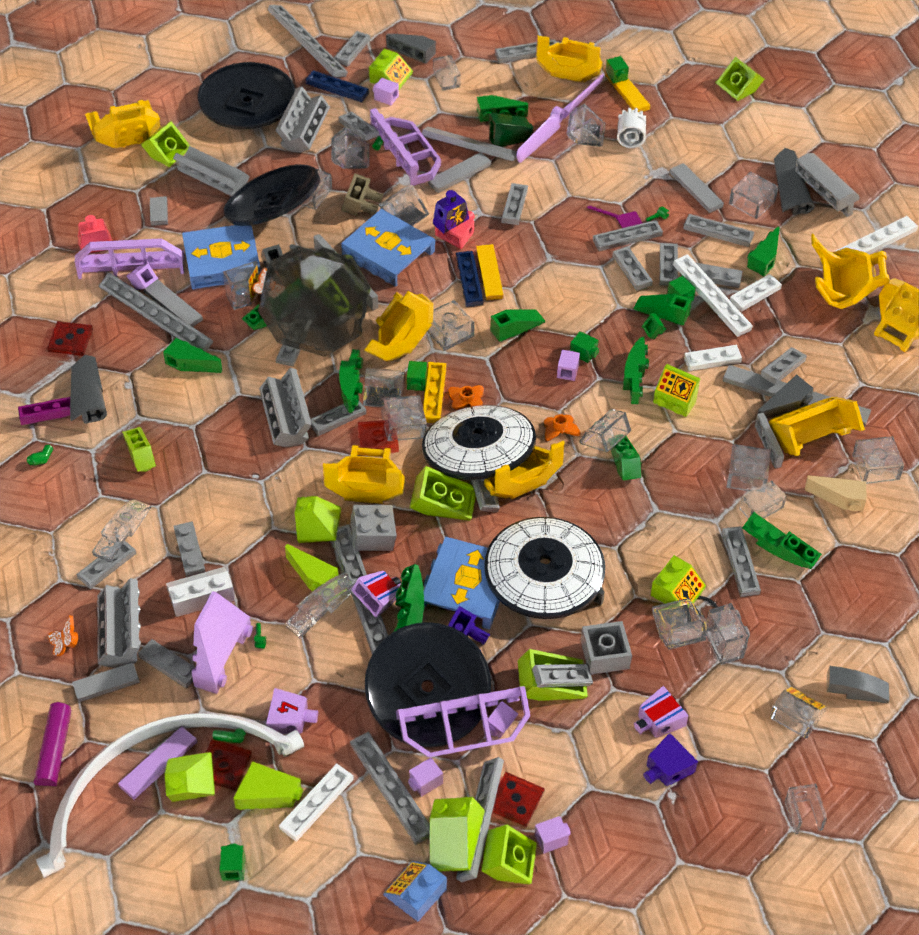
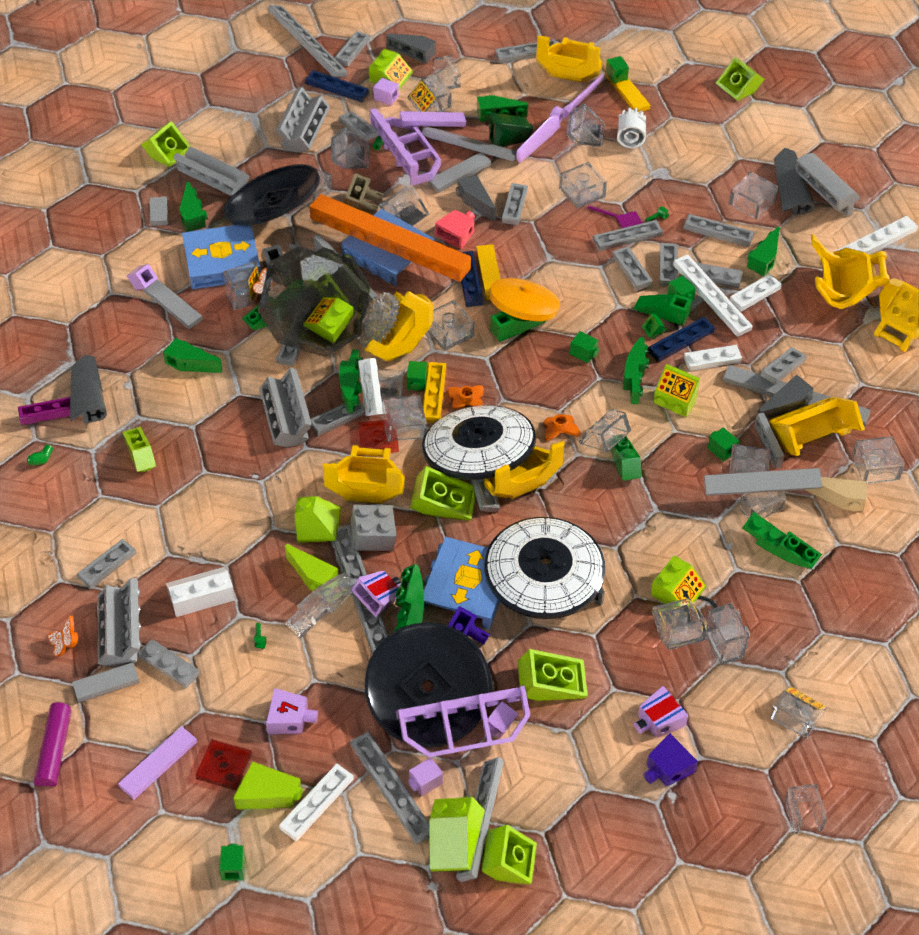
white panel [36,713,304,878] -> none
clear red tile [47,321,93,356] -> none
lavender plate [75,239,185,279] -> none
coral torso [78,215,112,254] -> none
yellow piece [85,100,160,148] -> none
clear slope [92,499,151,562] -> none
light grey tile [99,272,214,352] -> none
lime slope [165,752,215,802] -> none
light grey plate [174,521,206,577] -> none
lavender wedge [192,591,253,694] -> none
black dish [198,62,295,130] -> none
green arm [212,728,246,744] -> none
medium blue slope [383,861,447,922] -> none
dark purple torso [433,190,469,234] -> none
clear red tile [492,771,545,827] -> none
light grey tile [532,664,593,687] -> none
lavender brick [535,816,570,854] -> none
lavender brick [557,350,580,381] -> none
light grey brick [580,621,632,674] -> none
light grey tile [670,163,724,213] -> none
light grey tile [722,526,761,597] -> none
dark grey slope [827,666,889,703] -> none
none -> green slope [180,182,208,232]
none -> lime slope [303,297,354,344]
none -> orange brick [309,194,471,282]
none -> clear gear [356,292,400,347]
none -> white plate [358,358,383,416]
none -> lavender tile [399,111,466,127]
none -> clear slope [408,74,452,112]
none -> dark grey slope [456,174,496,221]
none -> light orange dish [489,278,560,321]
none -> clear brick [559,162,607,209]
none -> dark blue tile [648,317,715,363]
none -> light grey tile [703,468,822,496]
none -> green brick [708,427,739,462]

